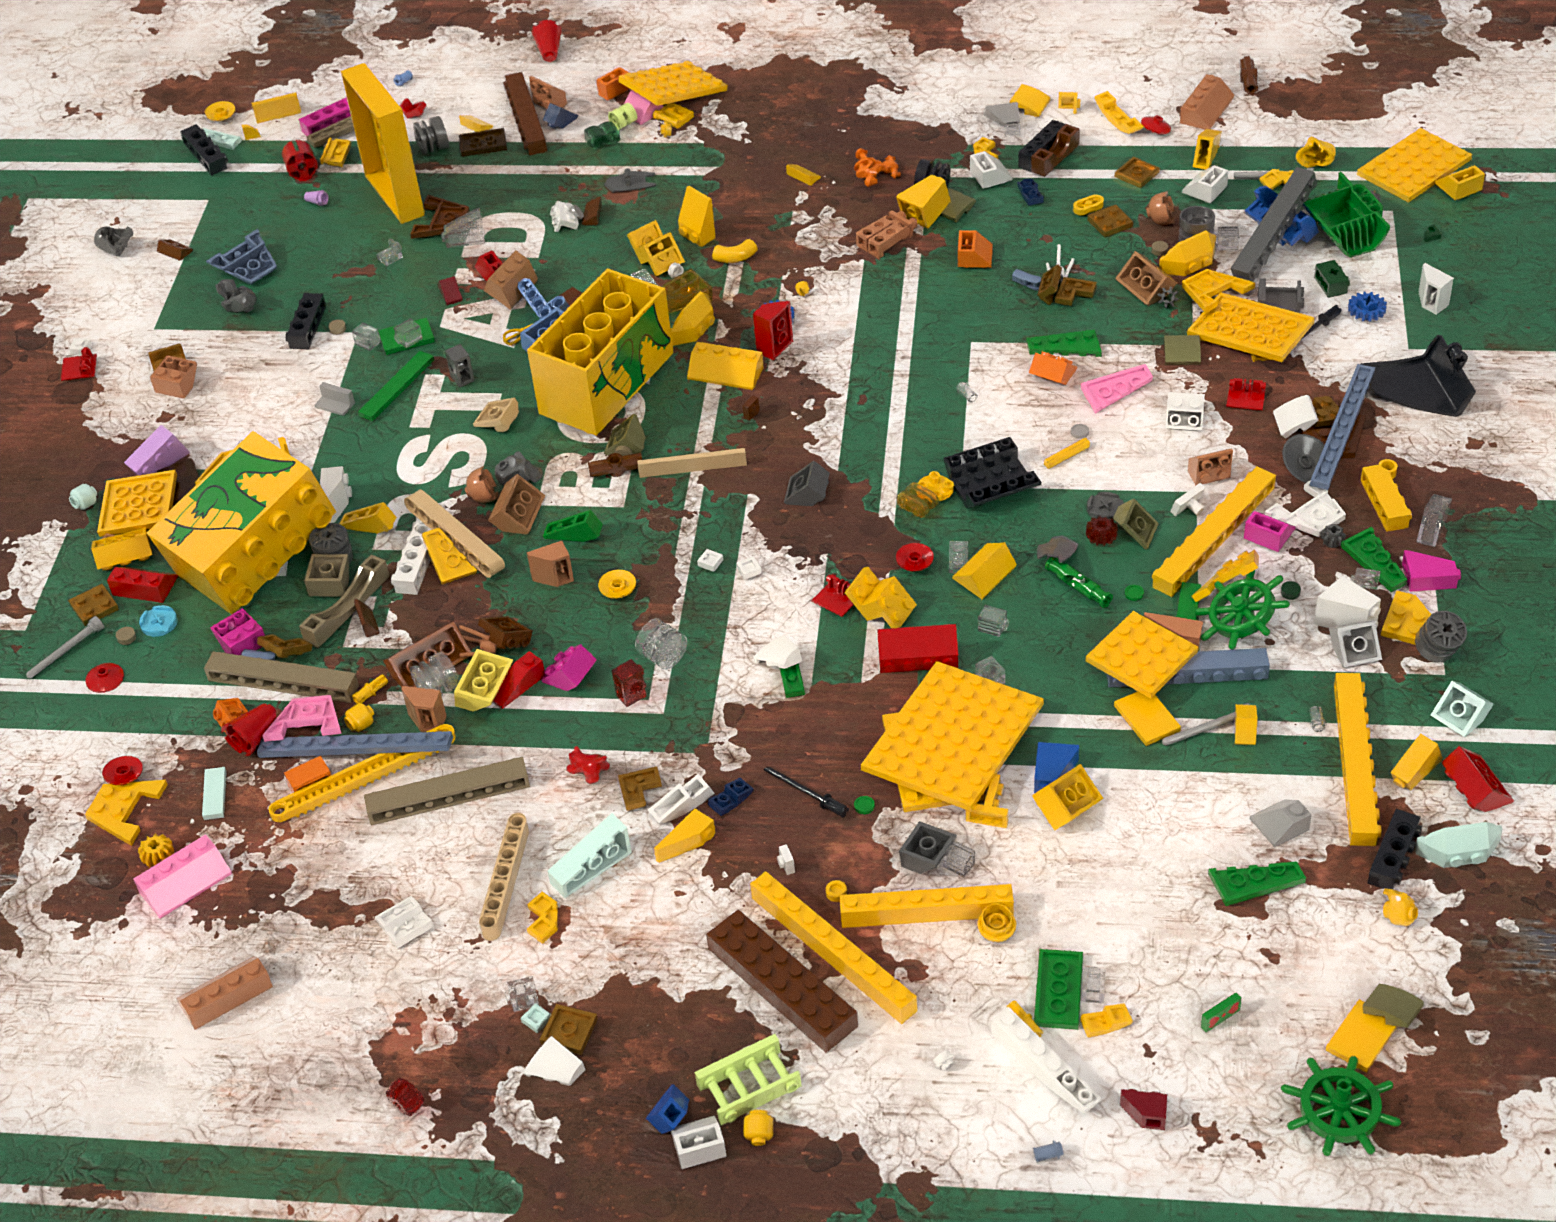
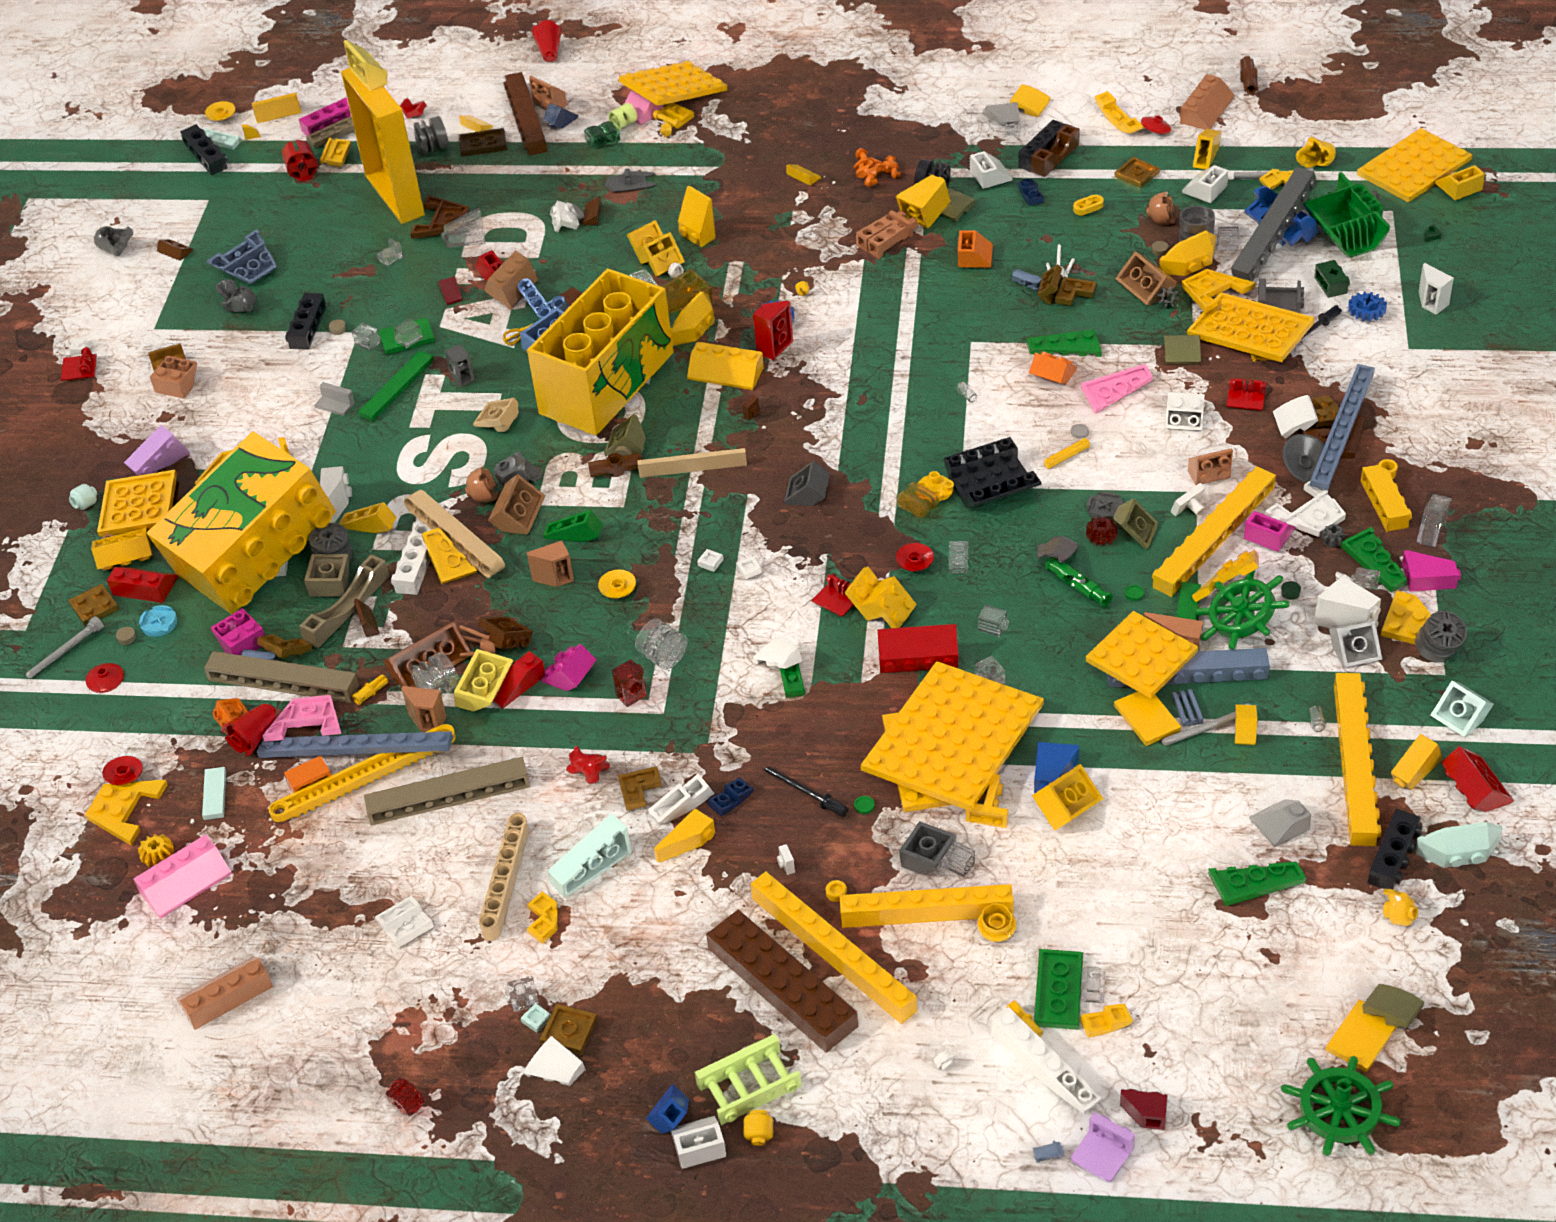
lavender cone [304,190,329,206] -> none
yellow head [344,703,375,732] -> none
medium blue pin [394,70,413,86] -> none
orange brick [596,67,630,101] -> none
yellow cylinder [712,239,758,263] -> none
yellow slope [952,542,1017,600] -> none
yellow tile [973,137,998,159] -> none
yellow bracket [1058,92,1081,114] -> none
pearl gold plate [1087,205,1133,238] -> none
green tile [1201,992,1242,1032] -> none
black panel [1361,335,1476,417] -> none
none -> light yellow slope [343,40,388,91]
none -> lavender bracket [1071,1112,1135,1182]
none -> sand blue tile [1172,689,1203,727]

